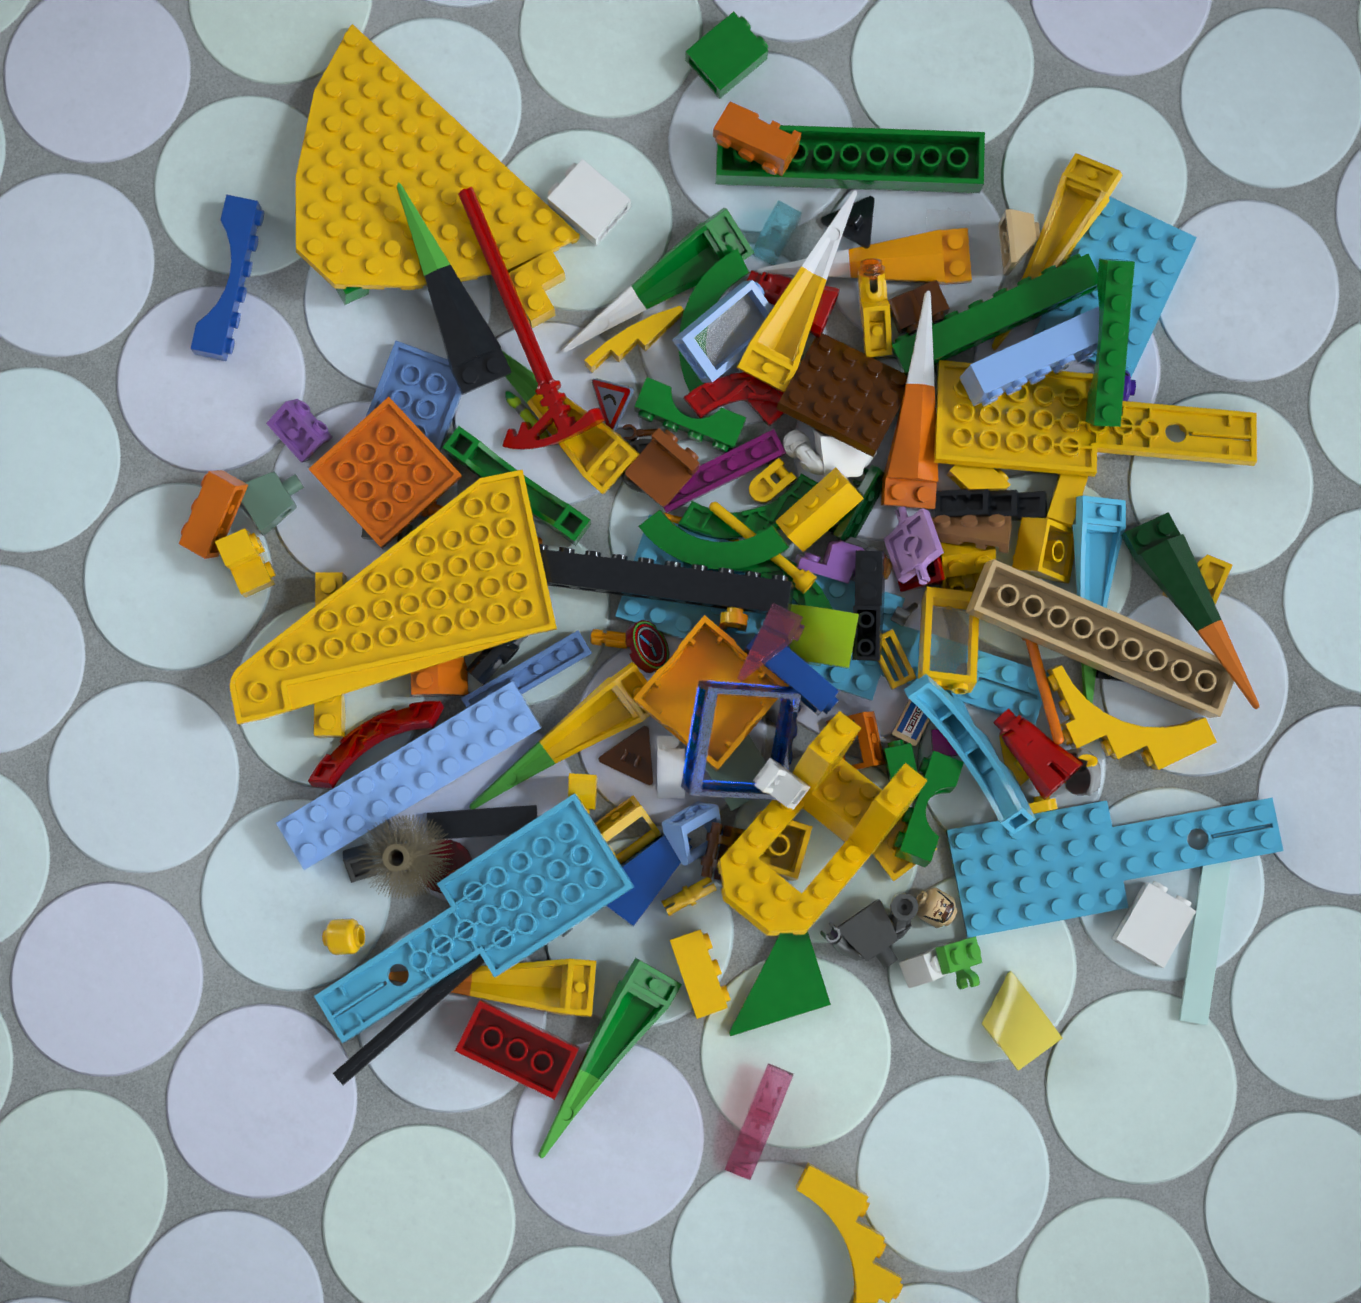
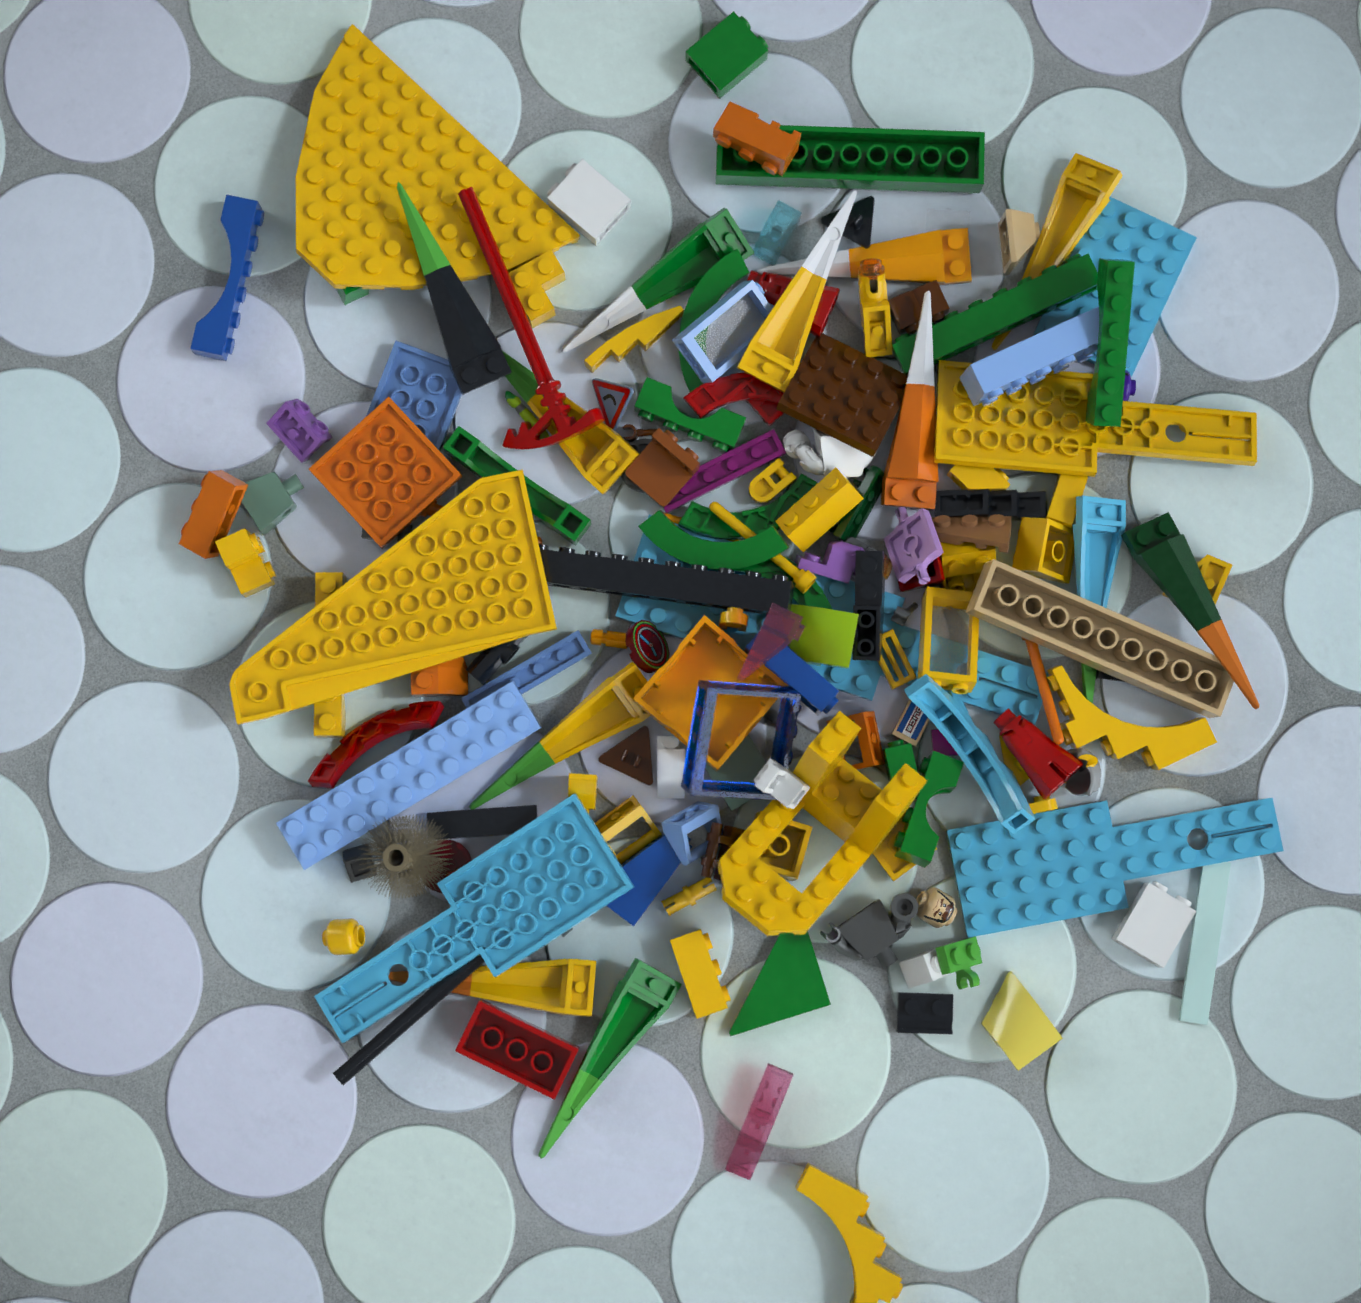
none -> black plate [897,992,953,1034]

